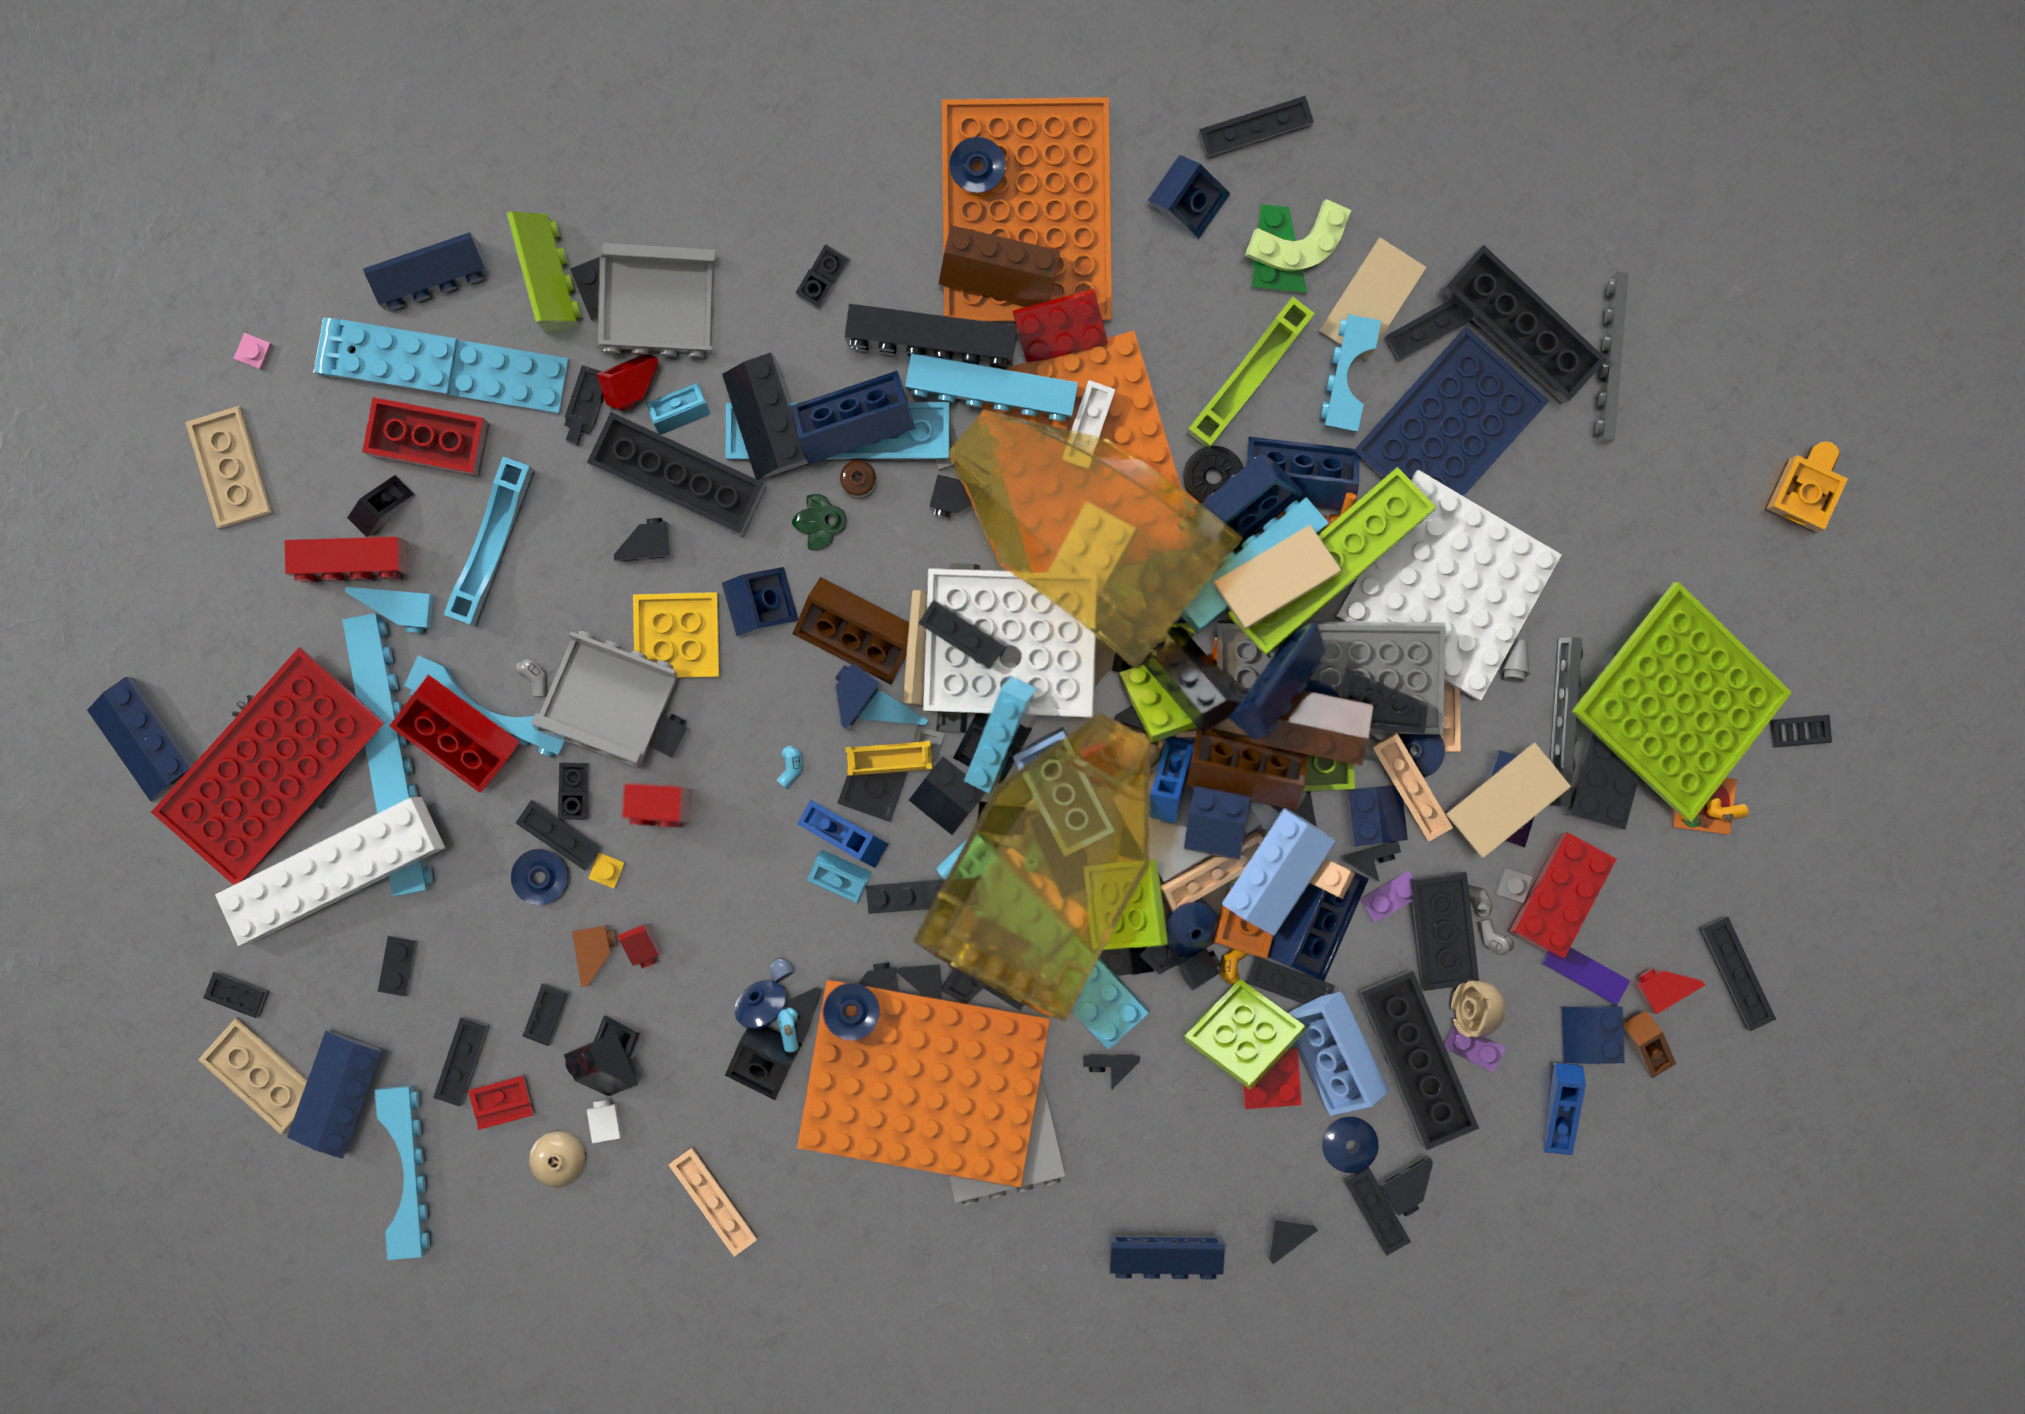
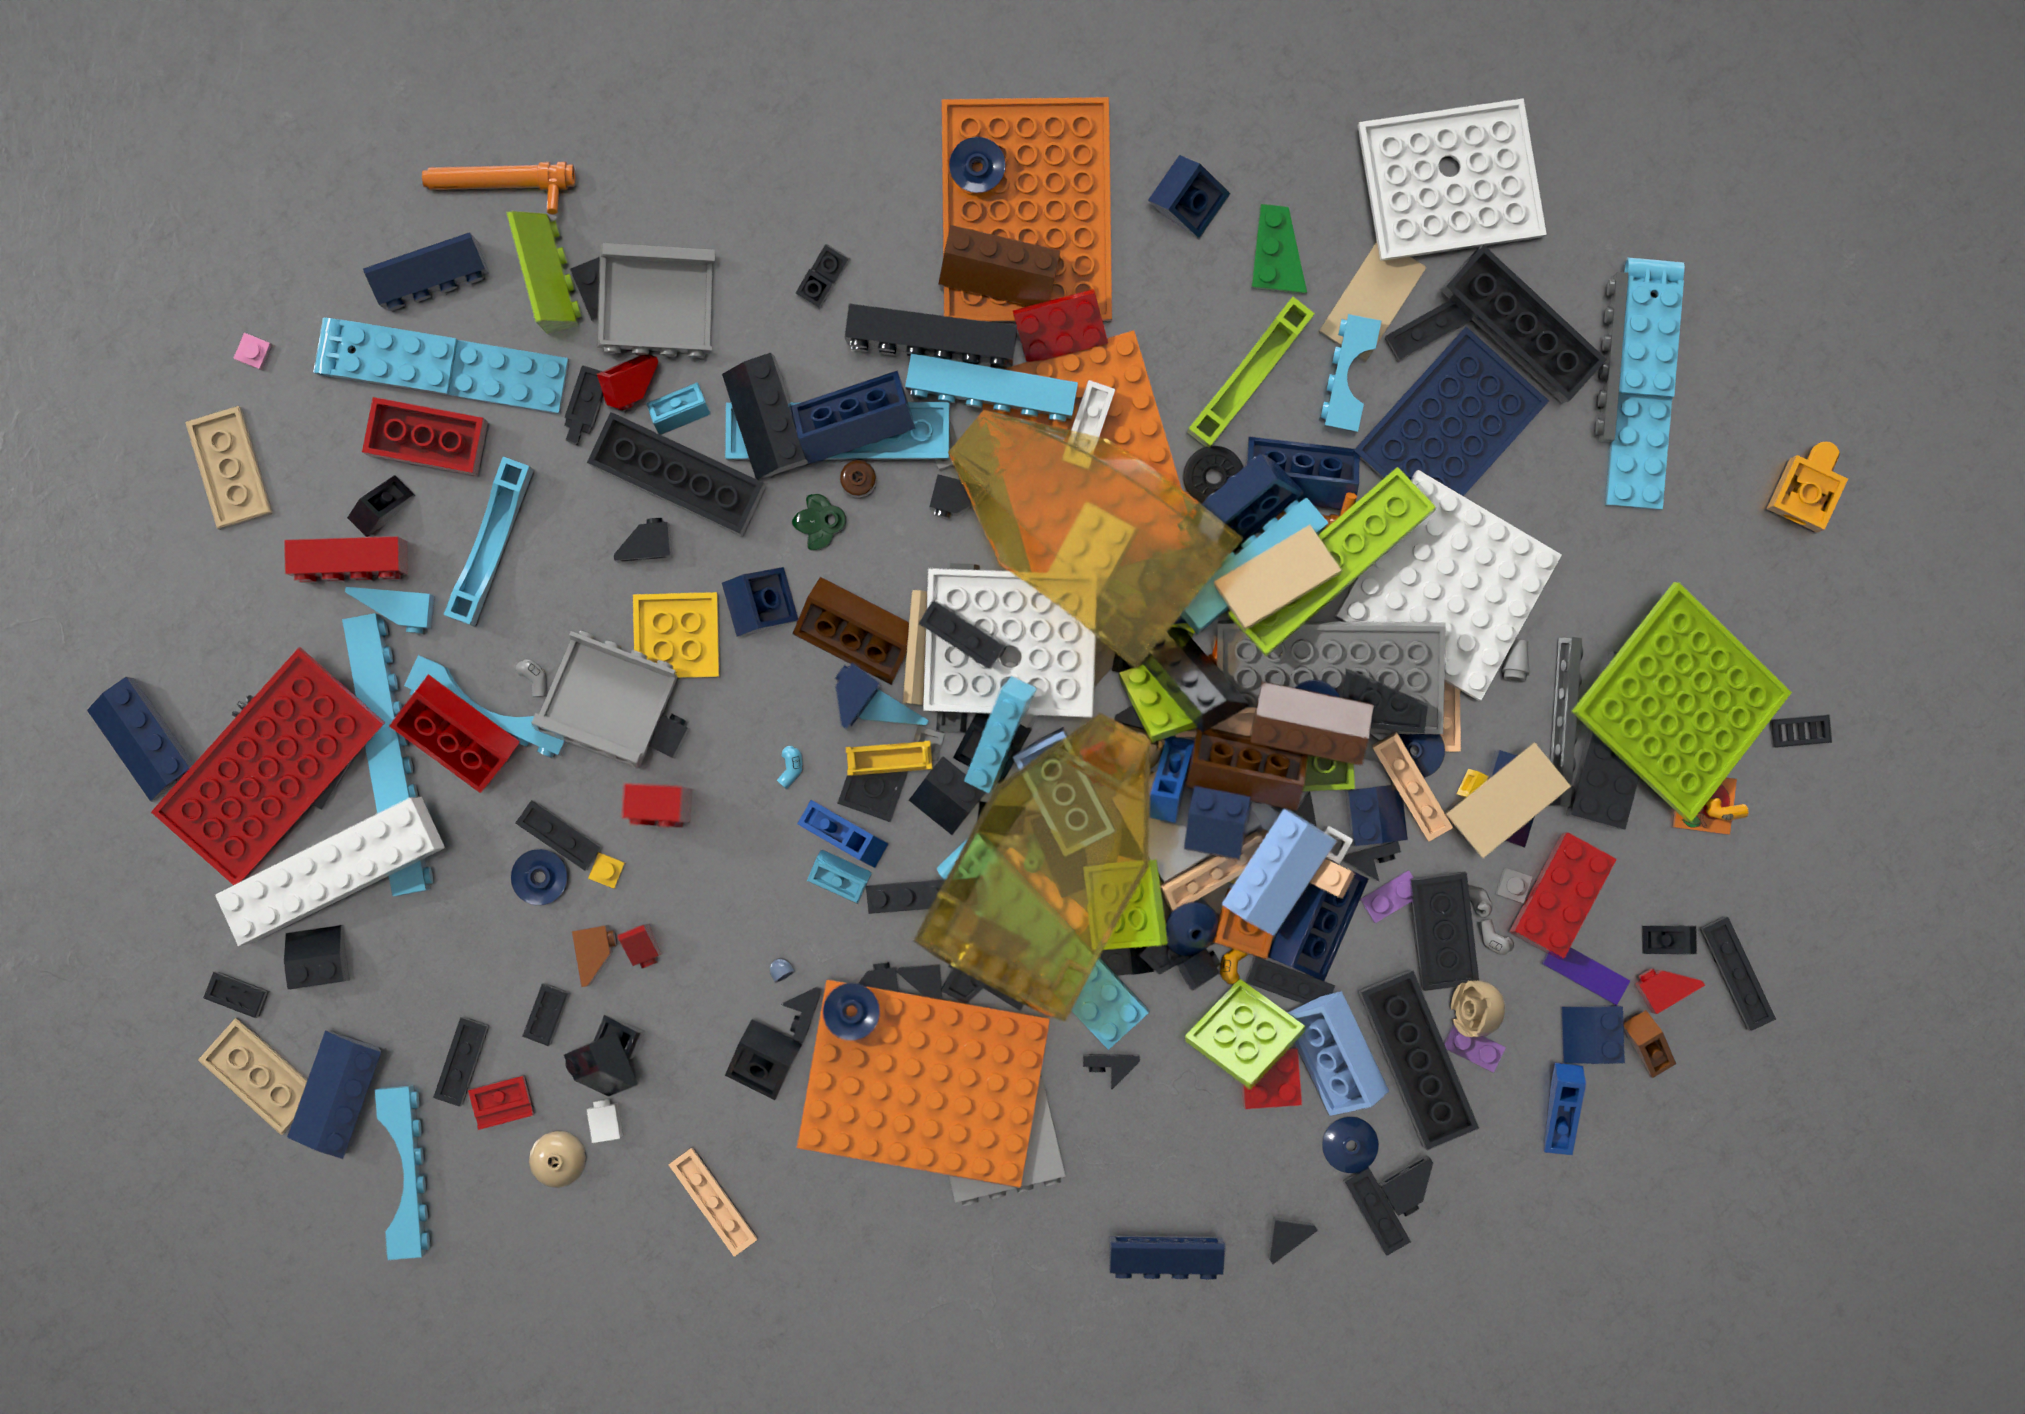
black plate [378,936,417,996] -> none
black slope [558,762,588,820] -> none
dark blue dish [734,980,787,1029] -> none
medium azure arm [777,1008,799,1052] -> none
black plate [1199,95,1314,158] -> none
dark blue slope [1229,622,1326,740] -> none
yellowish green plate [1245,199,1351,271] -> none
none -> black slope [284,925,350,990]
none -> orange cylinder [422,162,575,215]
none -> white brick [1323,826,1353,864]
none -> white plate [1358,98,1547,261]
none -> yellow plate [1457,769,1489,798]
none -> medium azure hinge [1605,257,1684,510]
none -> black slope [1643,925,1697,954]

